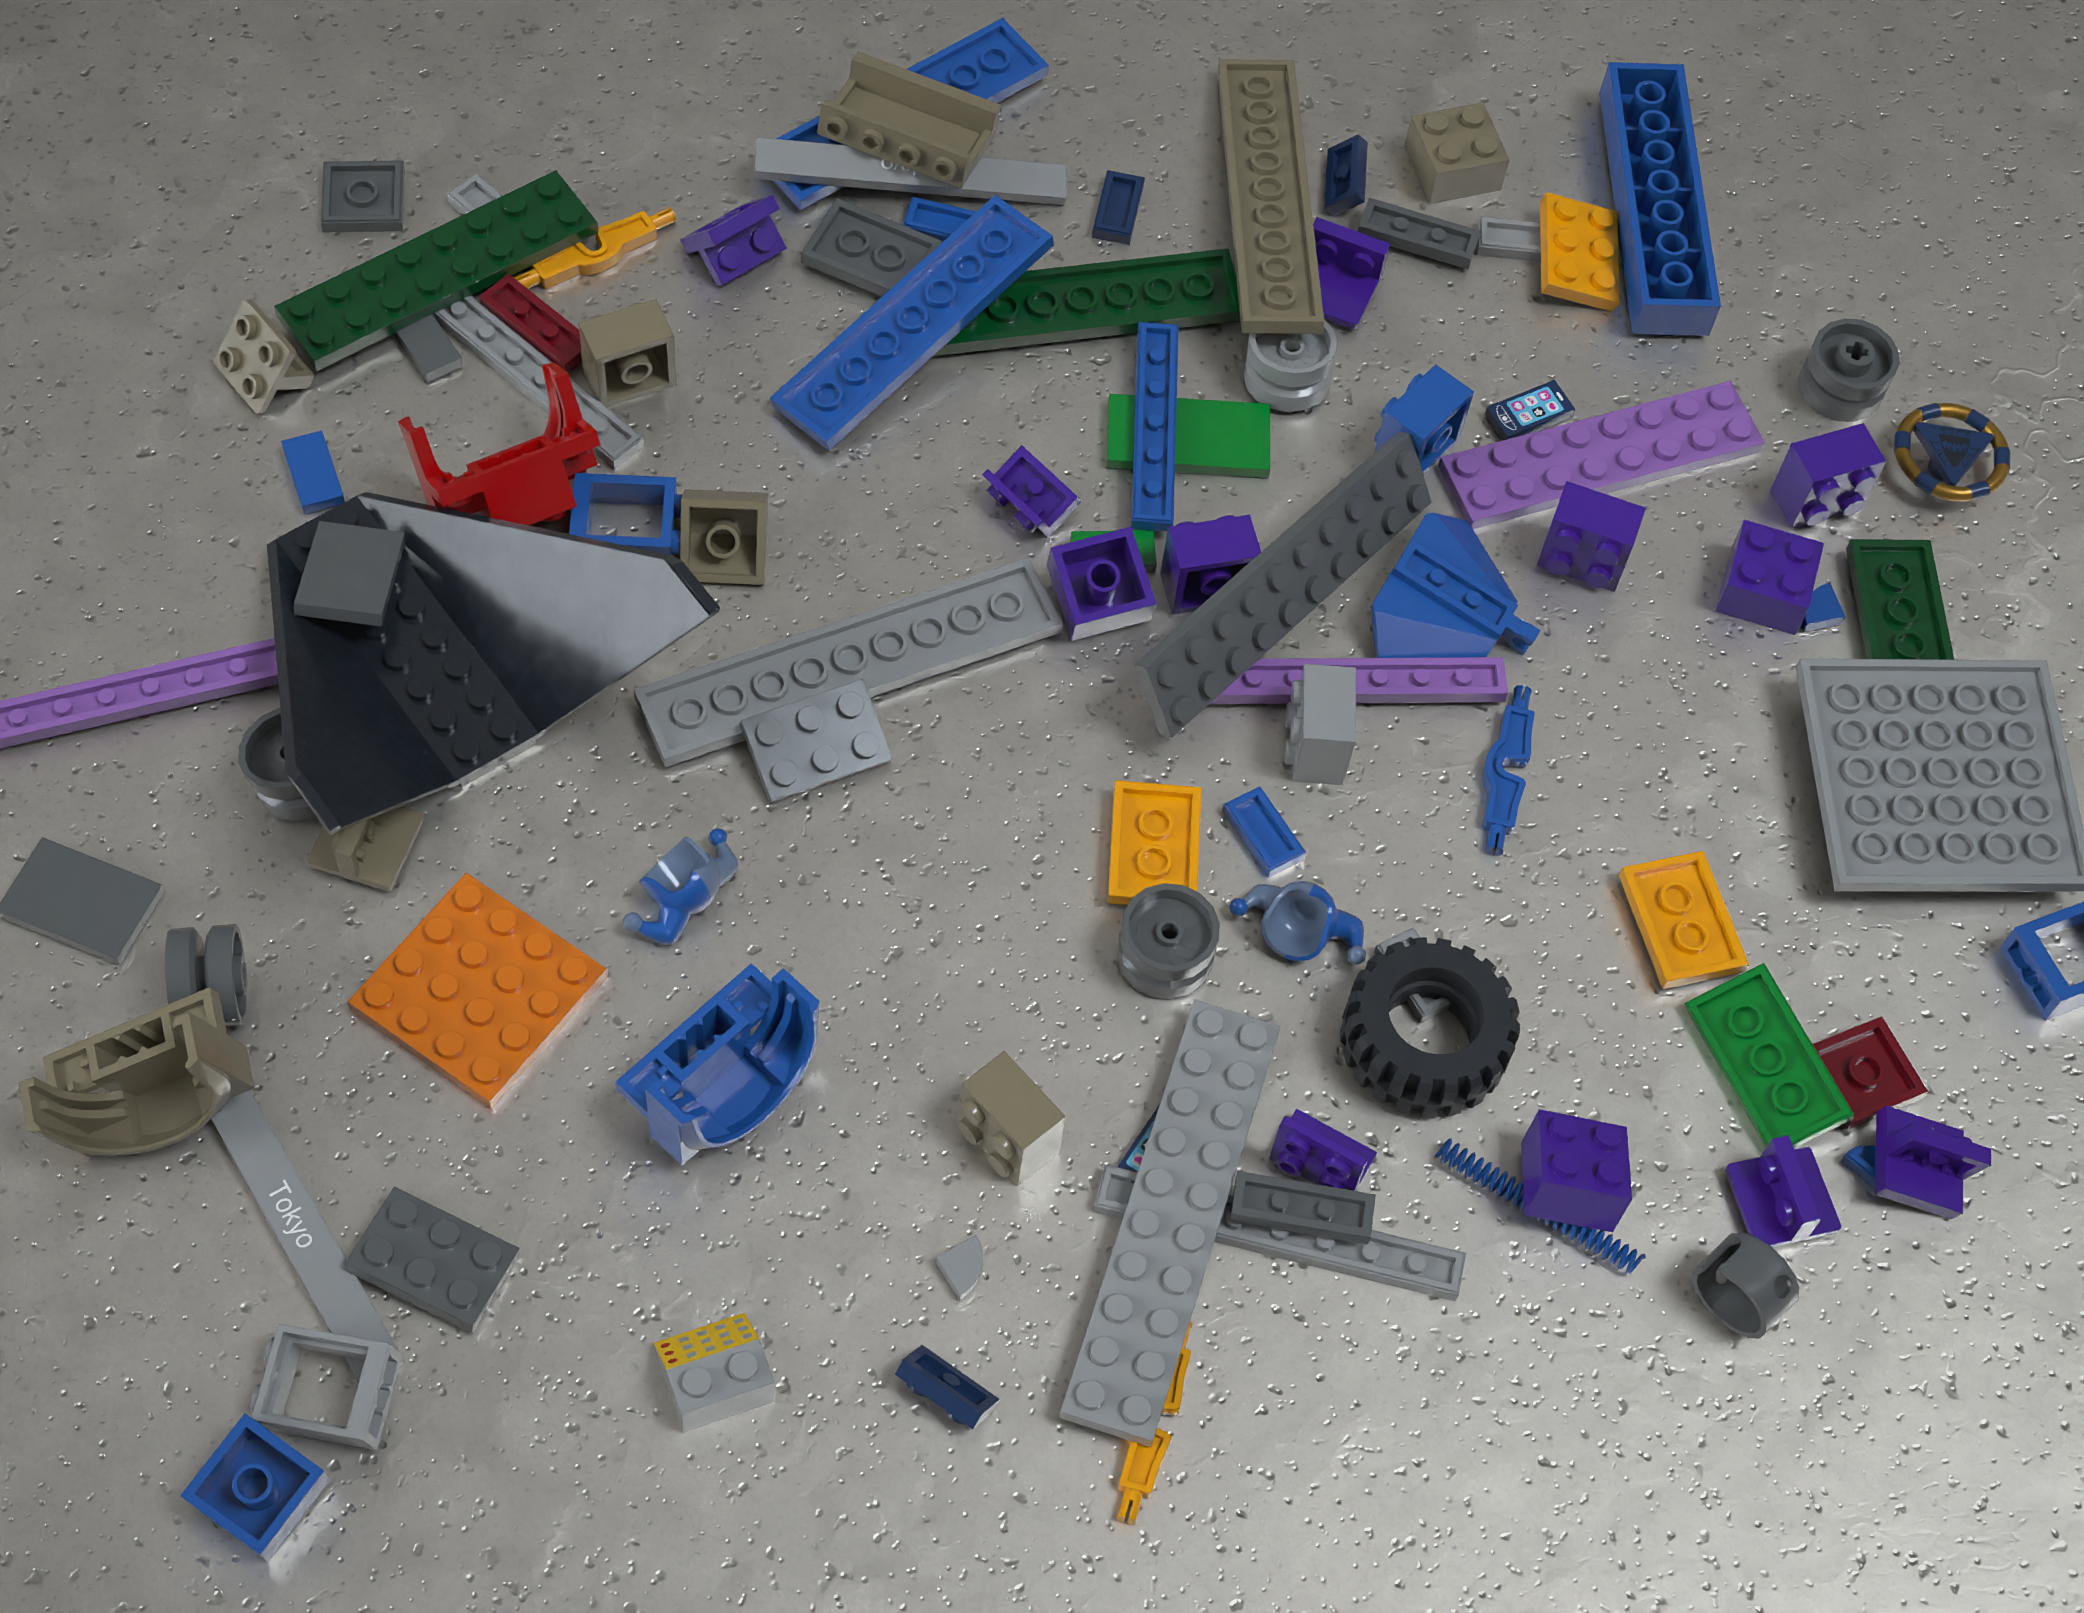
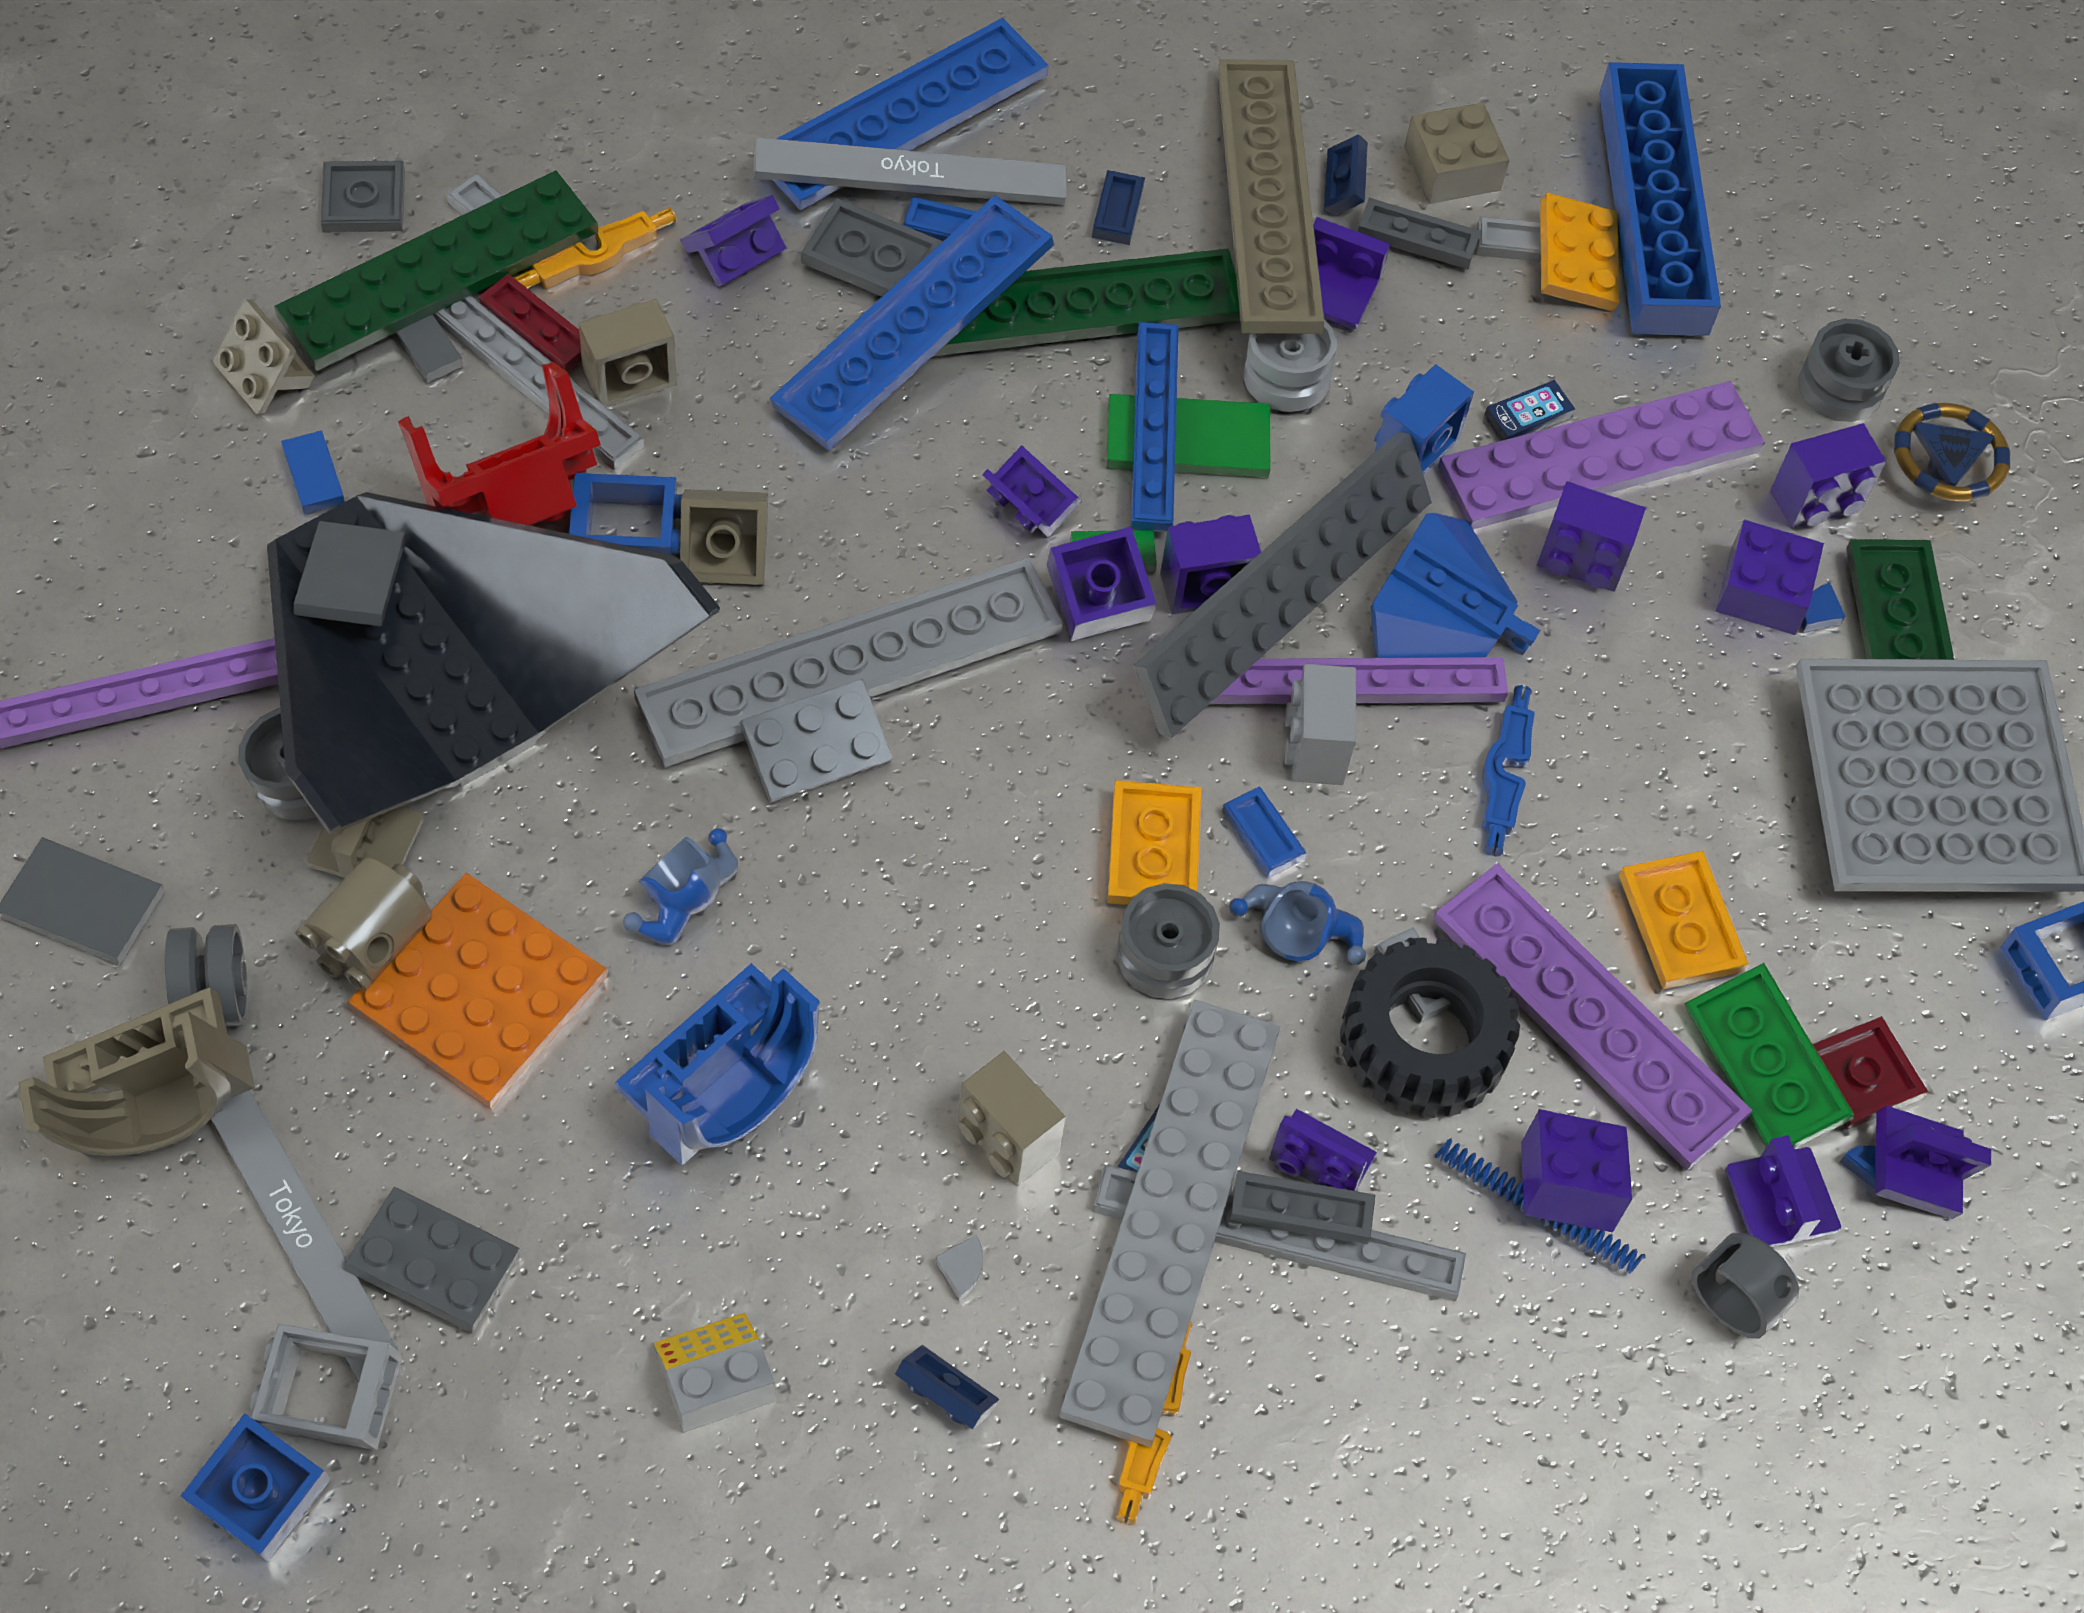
dark tan panel [817,51,1001,189] -> none
none -> dark tan cylinder [295,857,432,992]
none -> medium lavender plate [1433,863,1753,1171]

